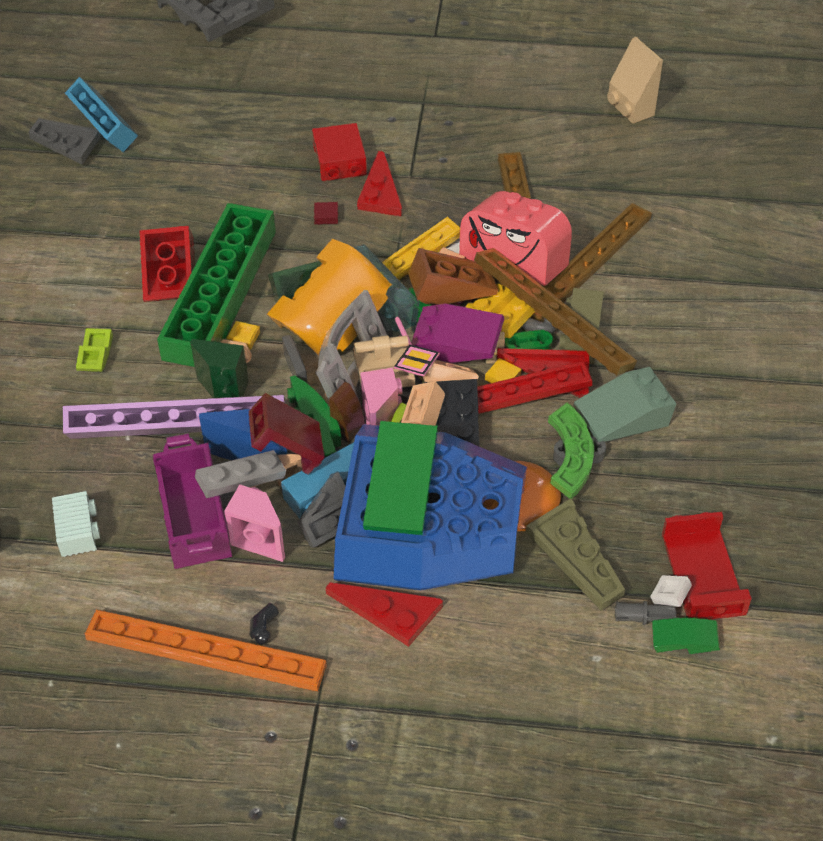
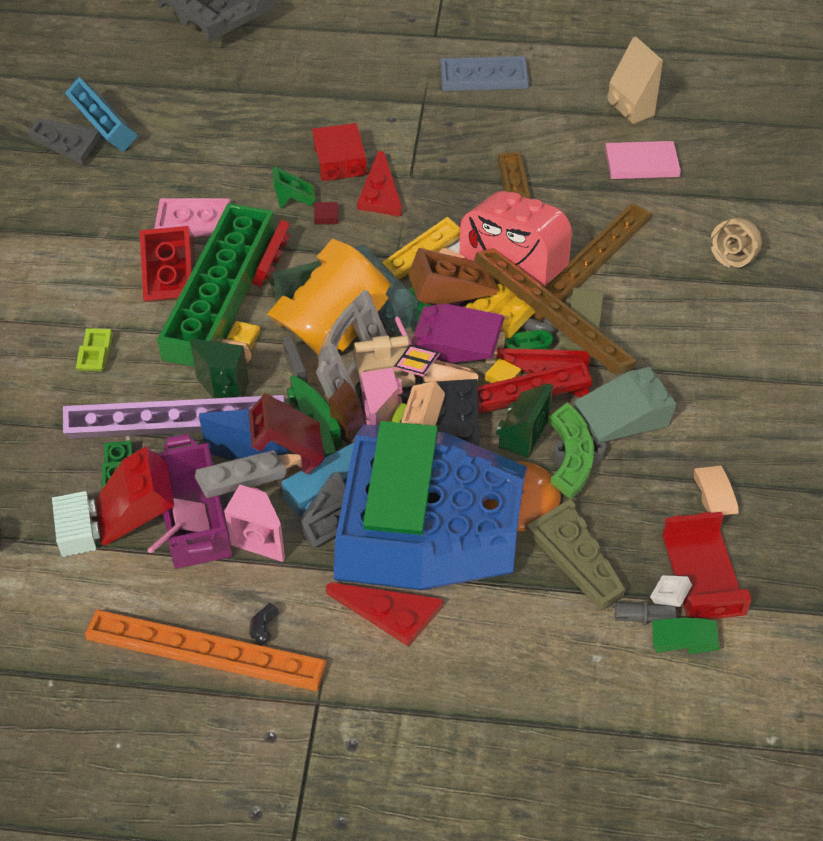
none -> red slope [96,446,175,546]
none -> green slope [102,441,133,489]
none -> bright pink piece [148,498,210,553]
none -> bright pink tile [154,198,231,237]
none -> red plate [252,219,291,288]
none -> green slope [272,166,316,208]
none -> sand blue tile [440,56,529,91]
none -> dark green slope [496,383,553,458]
none -> bright pink tile [605,141,681,179]
none -> light nougat slope [694,466,738,515]
none -> tan cylinder [711,217,762,268]

